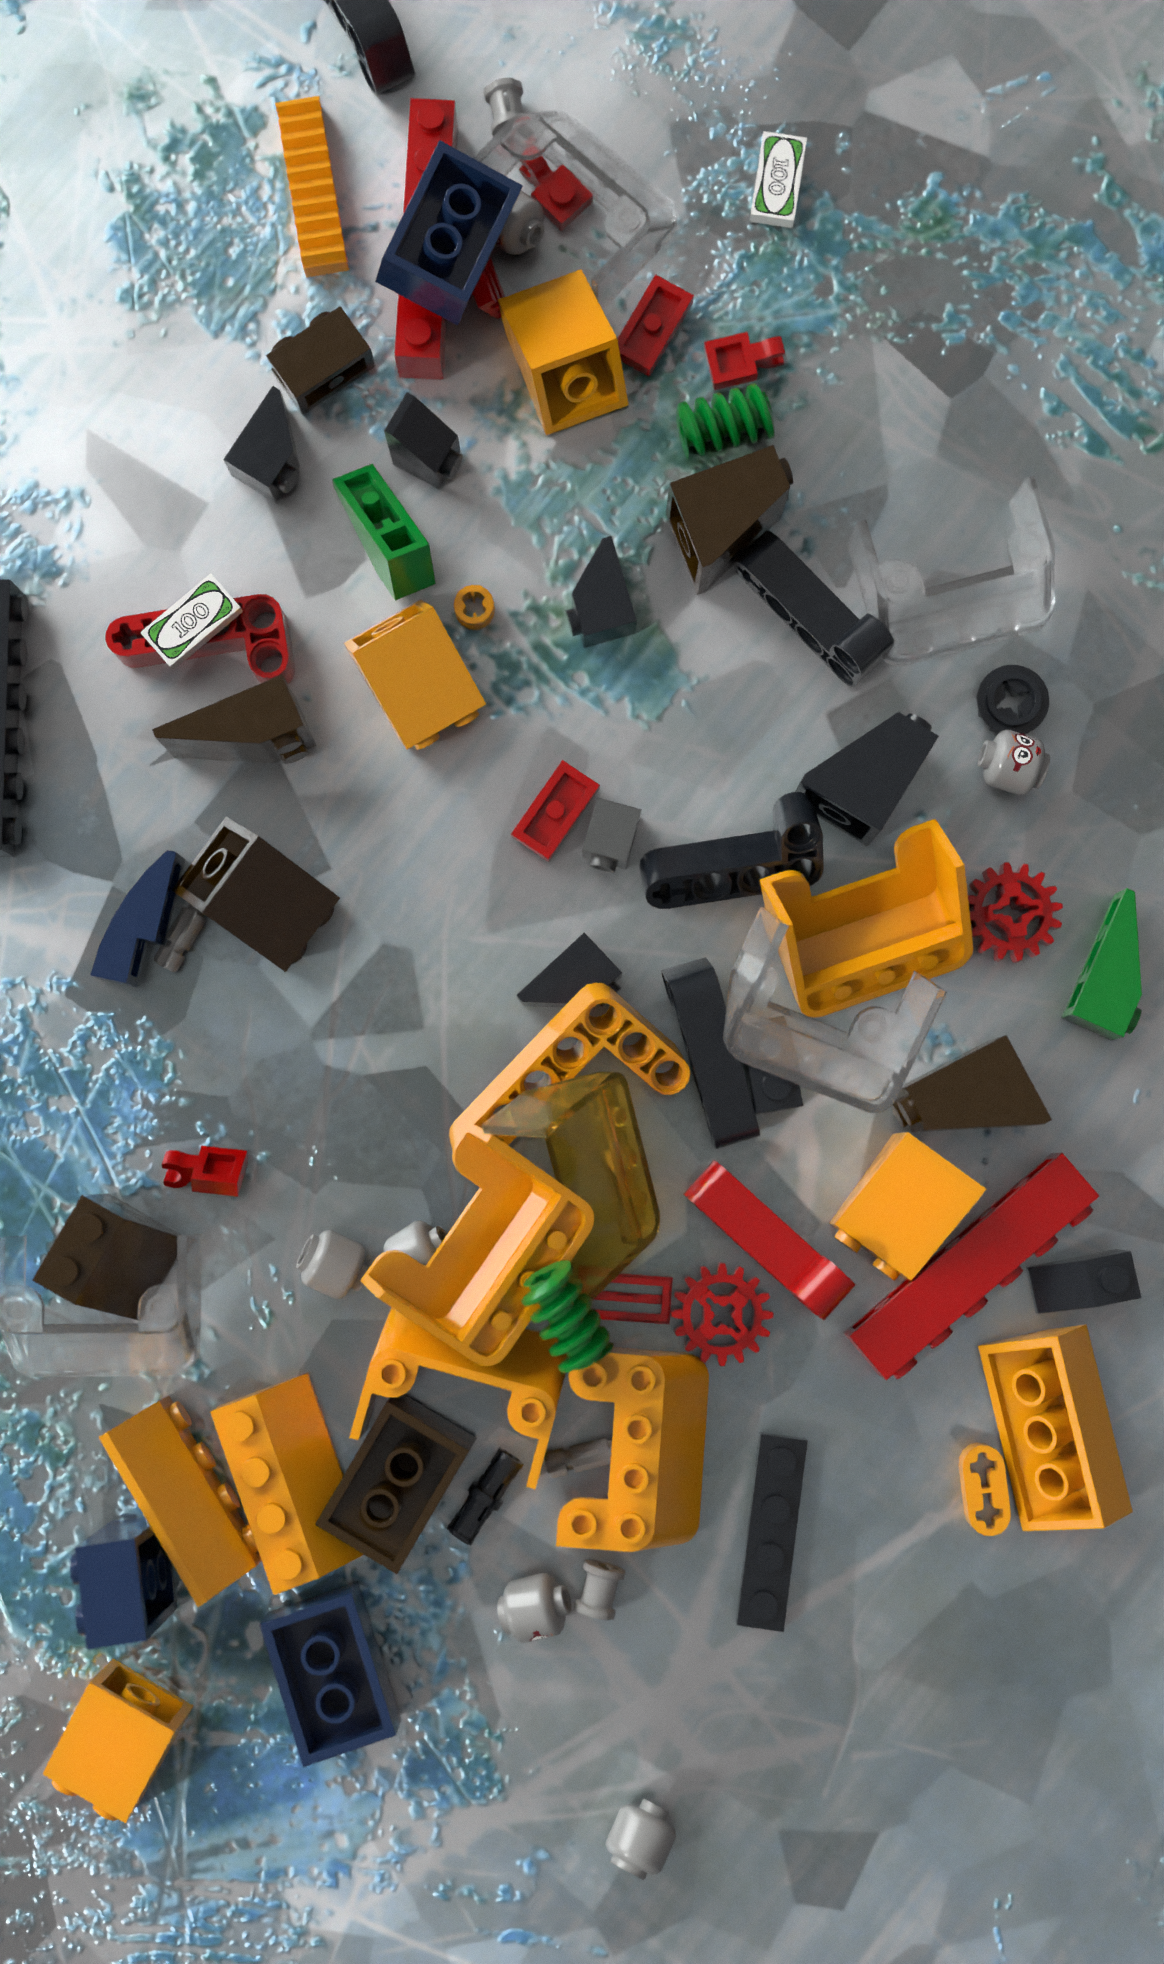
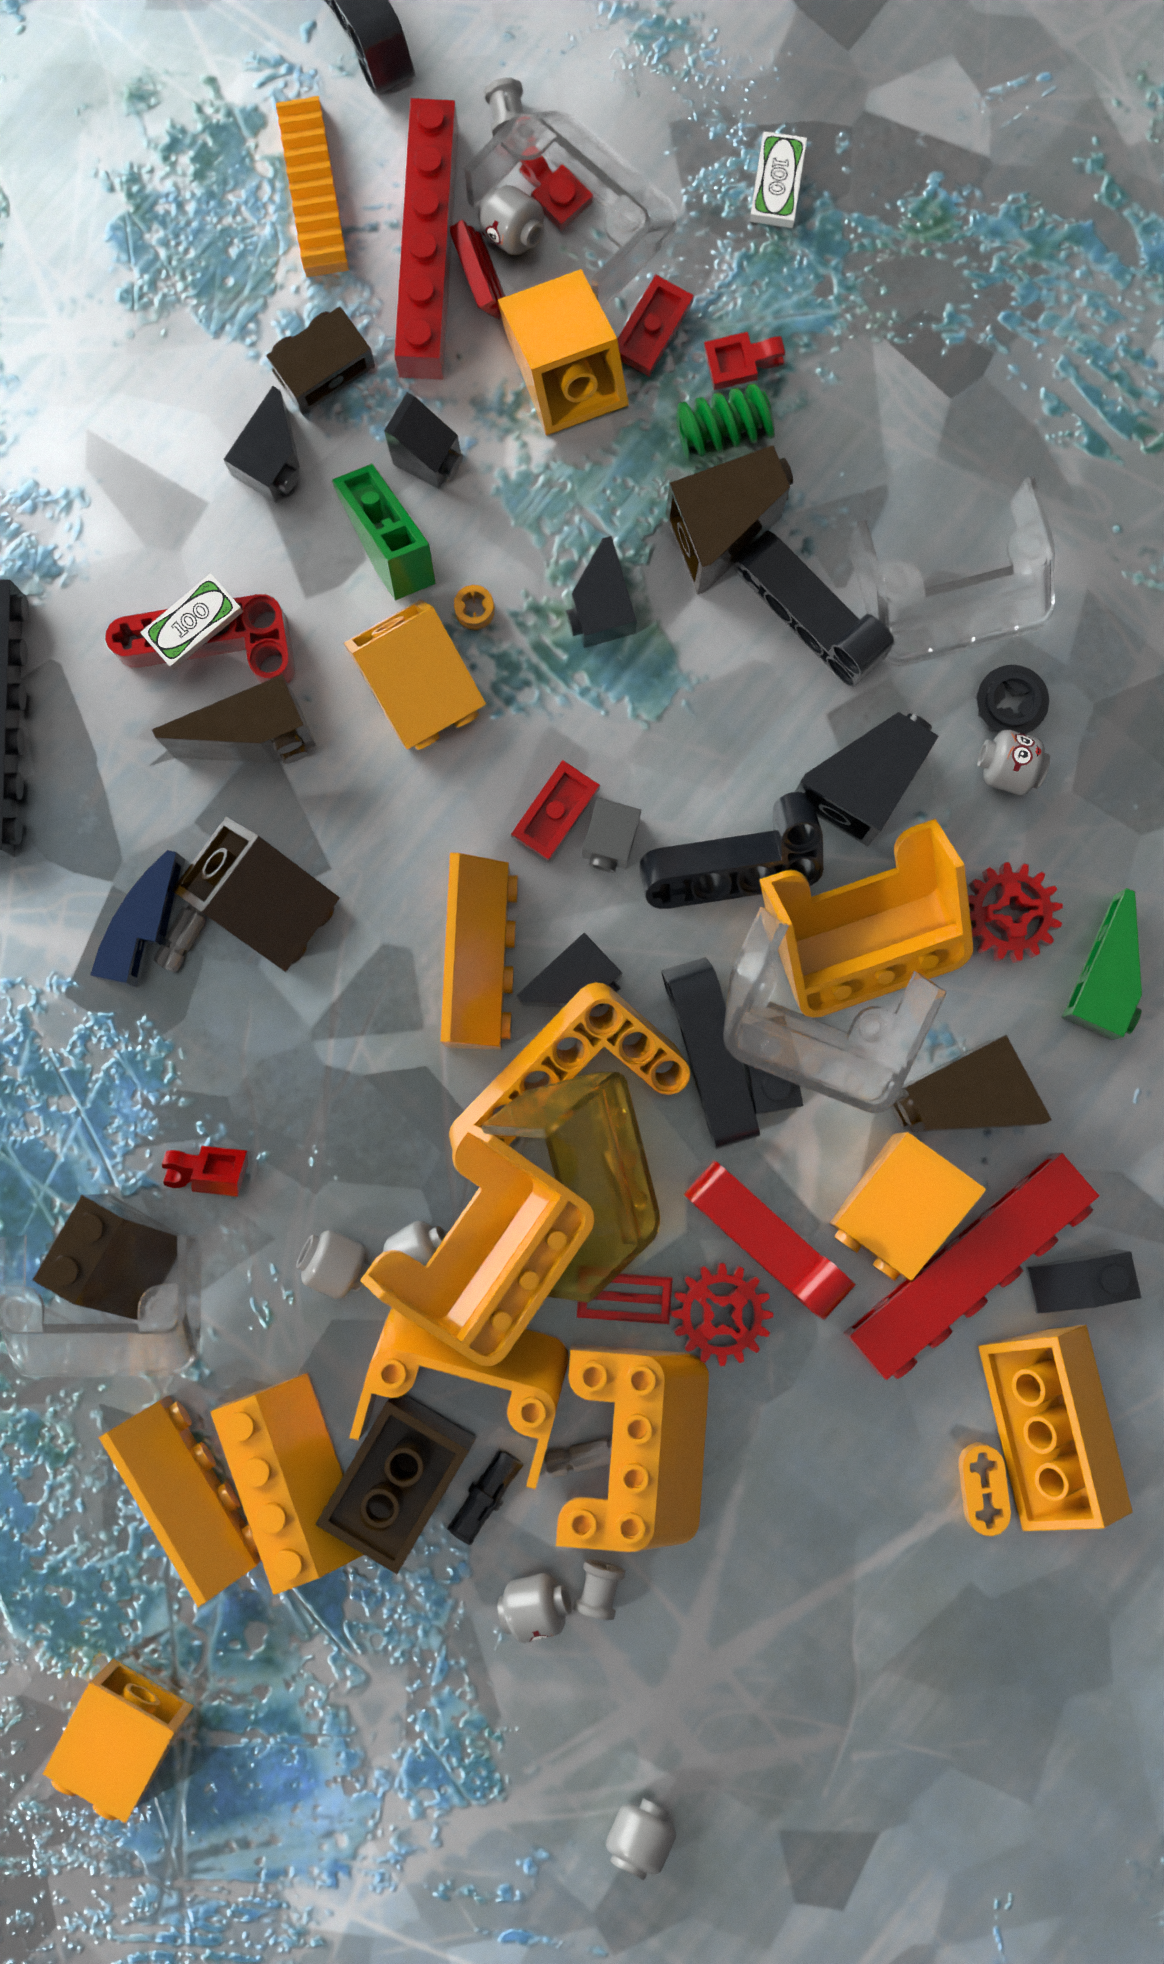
dark blue brick [70,1516,178,1650] -> none
dark blue brick [259,1582,401,1767] -> none
dark blue brick [375,140,523,325] -> none
green piece [521,1260,614,1373] -> none
black plate [735,1432,808,1632] -> none
none -> light orange slope [440,852,518,1050]

